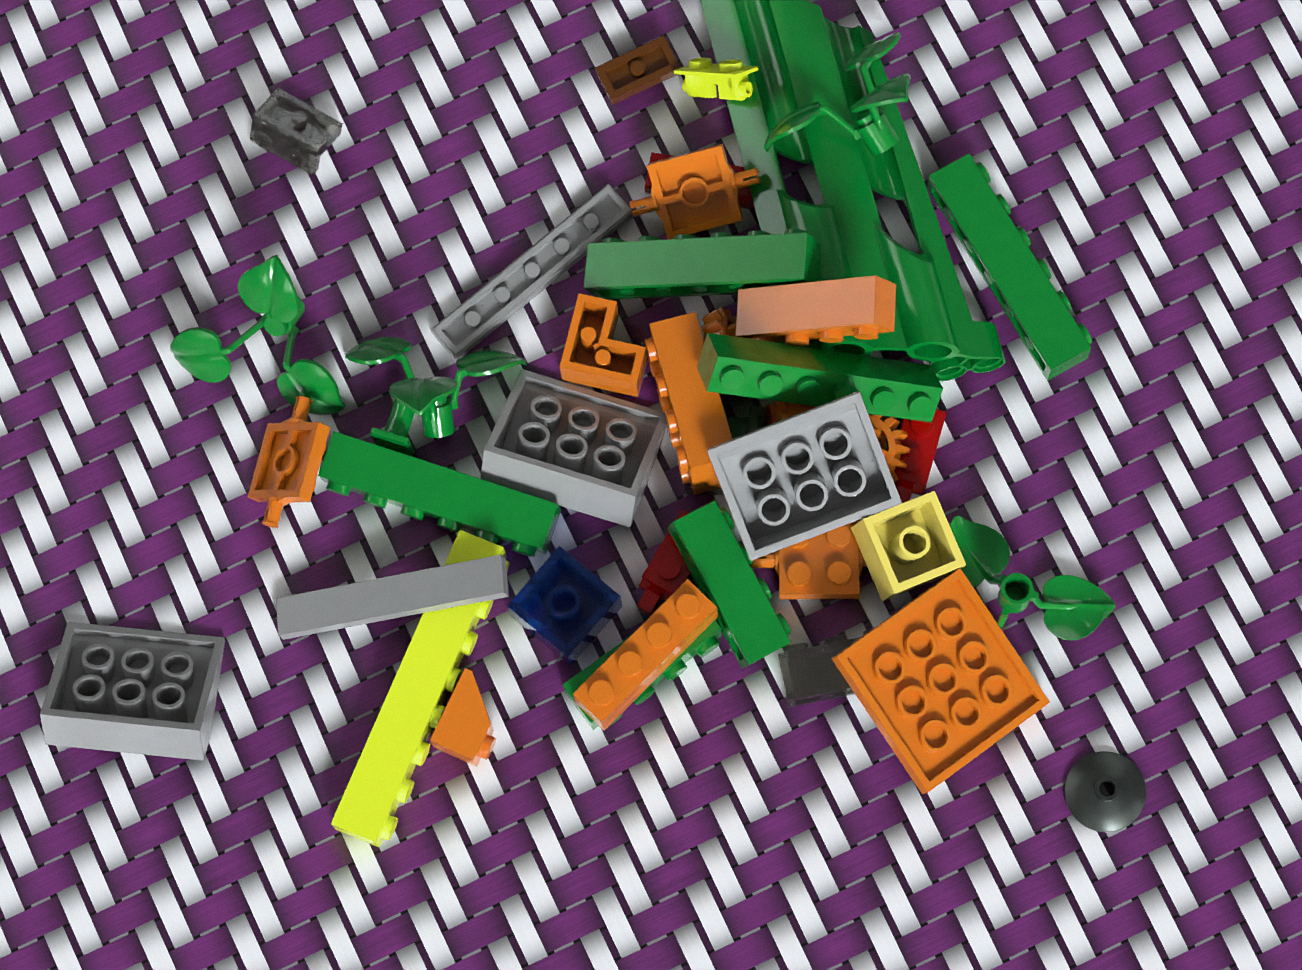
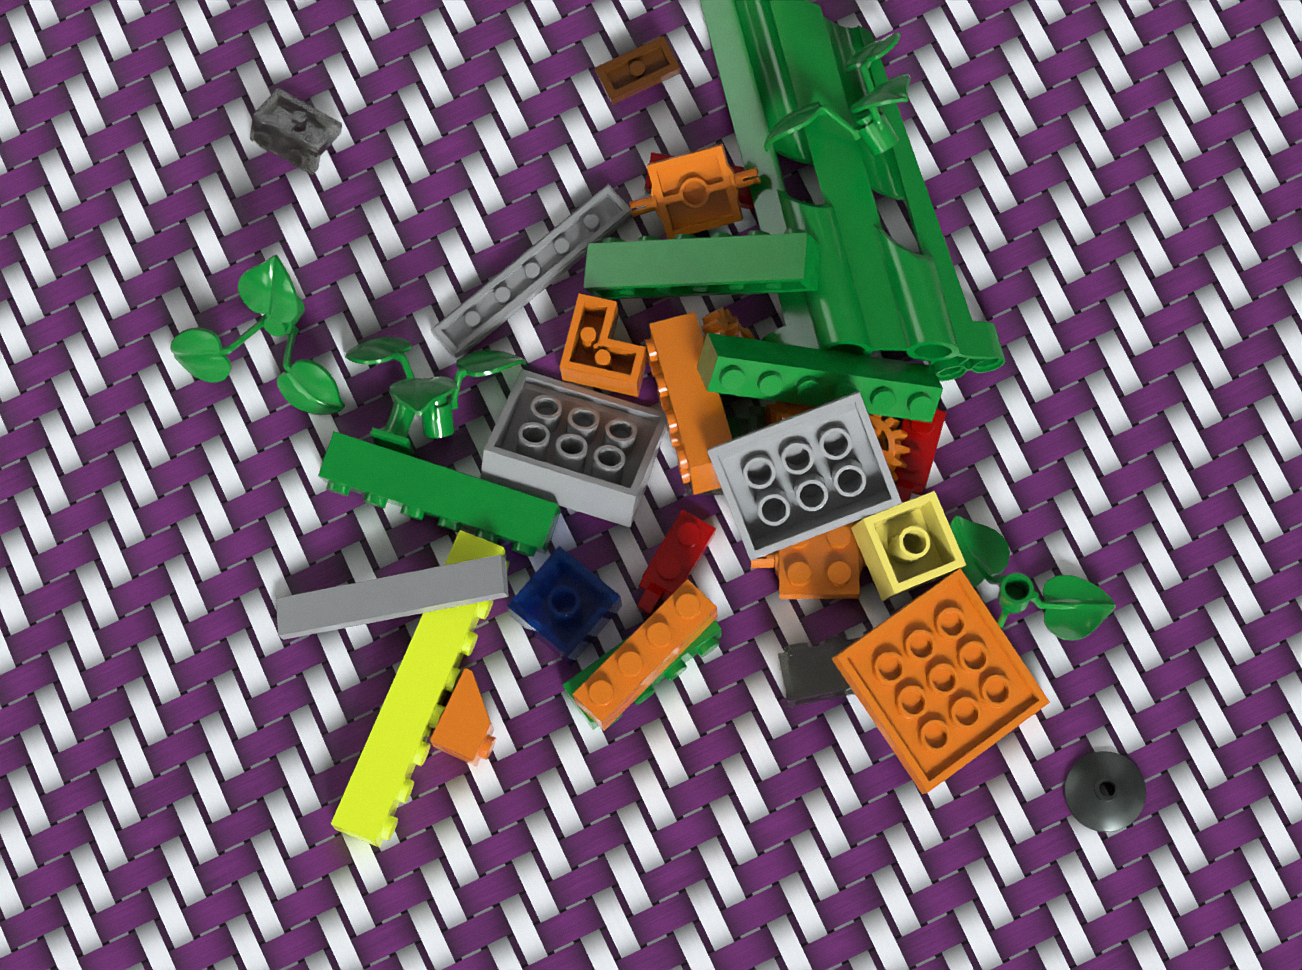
light grey slope [40,622,225,761] -> none
orange plate [248,396,330,528] -> none
green brick [667,500,791,669] -> none
neon yellow hinge [674,57,759,101] -> none
orange brick [736,275,896,346] -> none
green brick [927,154,1092,381] -> none

